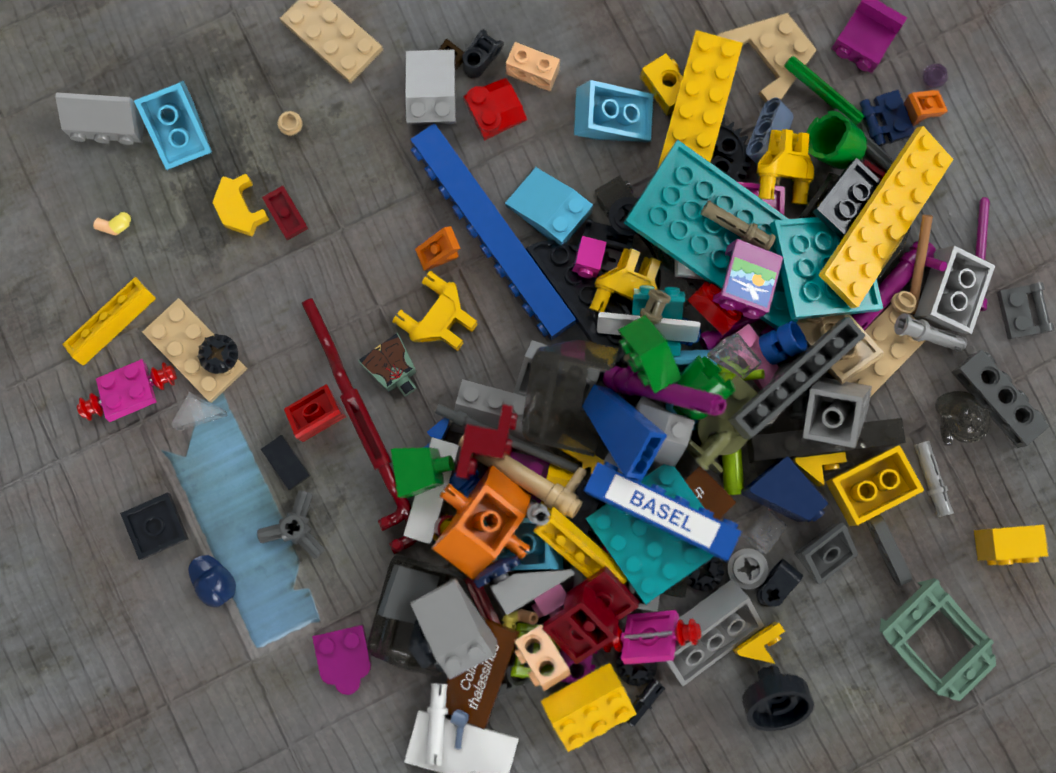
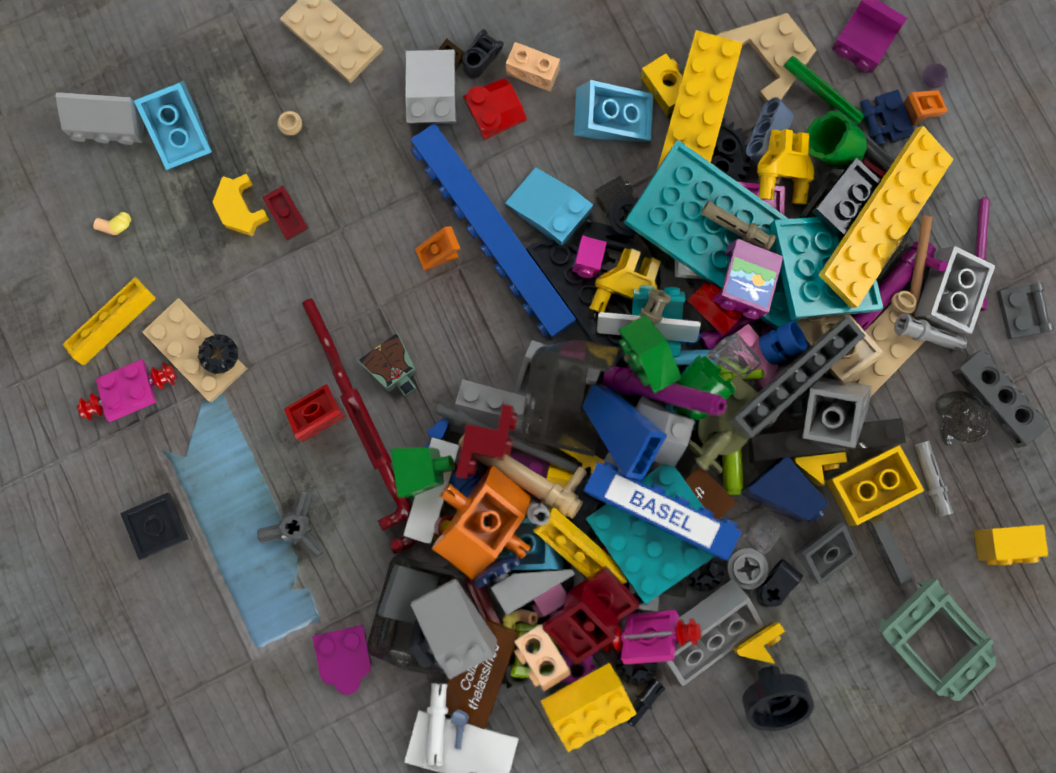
clear slope [172,392,227,431] -> none
dark blue piece [188,555,236,607] -> none
black tile [261,435,311,490] -> none
yellow connector [392,270,478,351] -> none

